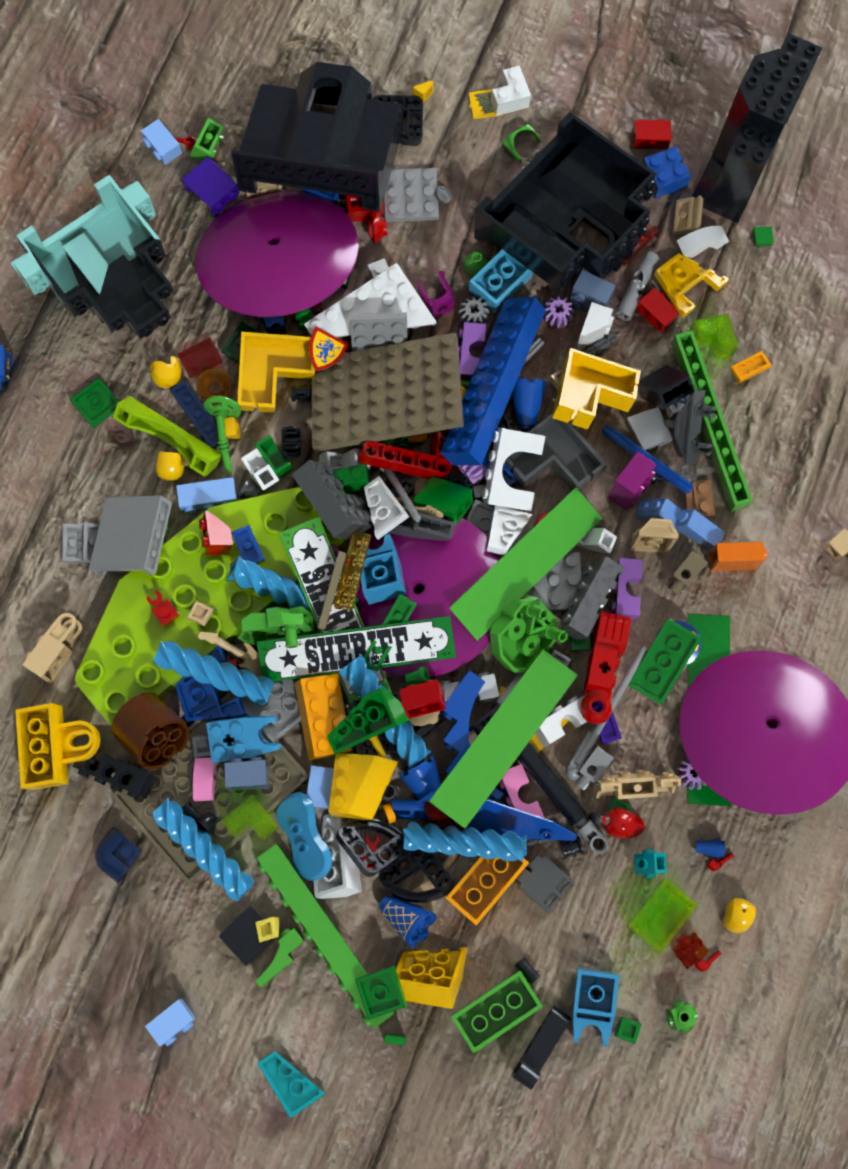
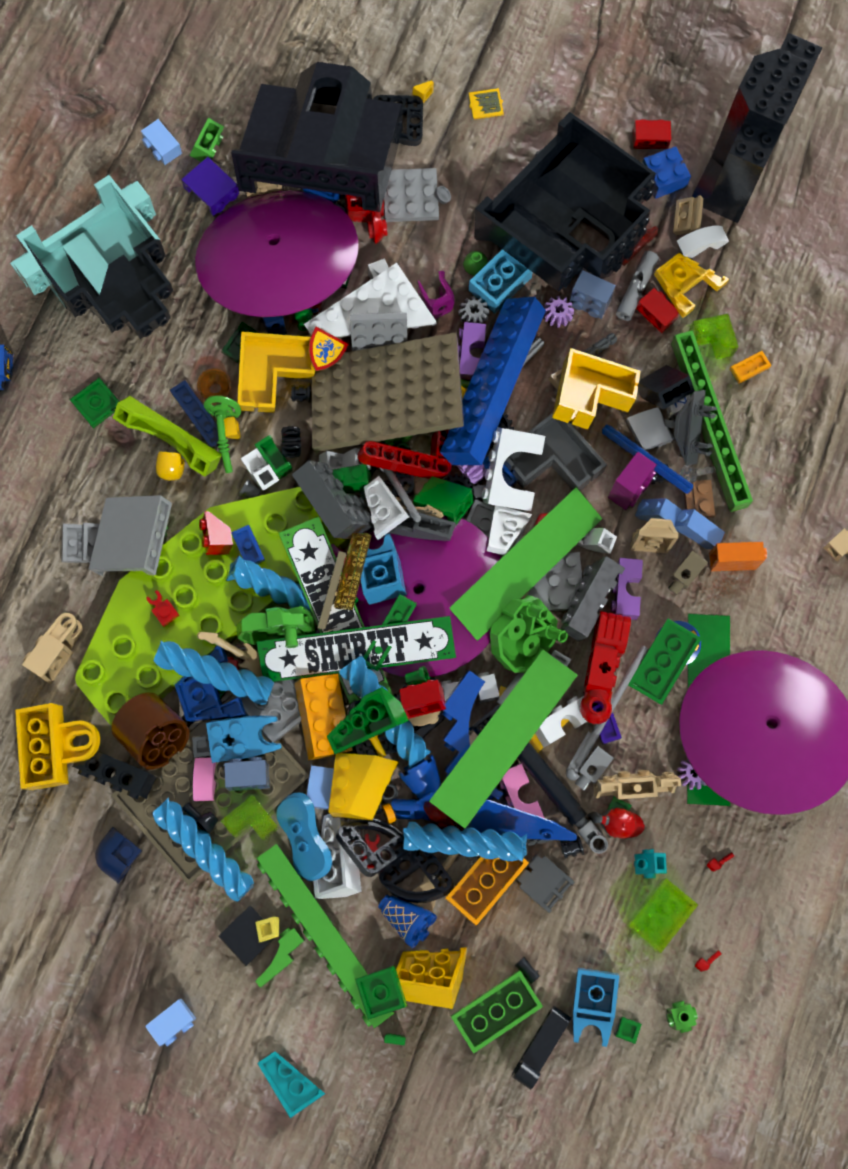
yellow helmet [149,356,182,389] -> none
red hand [174,136,196,150] -> none
clear red plate [177,338,223,378] -> none
light blue brick [177,477,238,514] -> none
tan tile [187,600,214,627] -> none
reddish brown tile [407,433,427,449] -> none
white brick [490,66,531,116] -> none
bright green helmet [503,124,541,163] -> none
blue cone [511,378,547,430] -> none
green tile [570,634,591,652] -> none
white slope [576,302,614,351] -> none
clear red brick [672,932,709,969] -> none
blue cone [696,838,725,858] -> none
yellow helmet [723,898,756,934] -> none
green tile [753,226,774,247] -> none

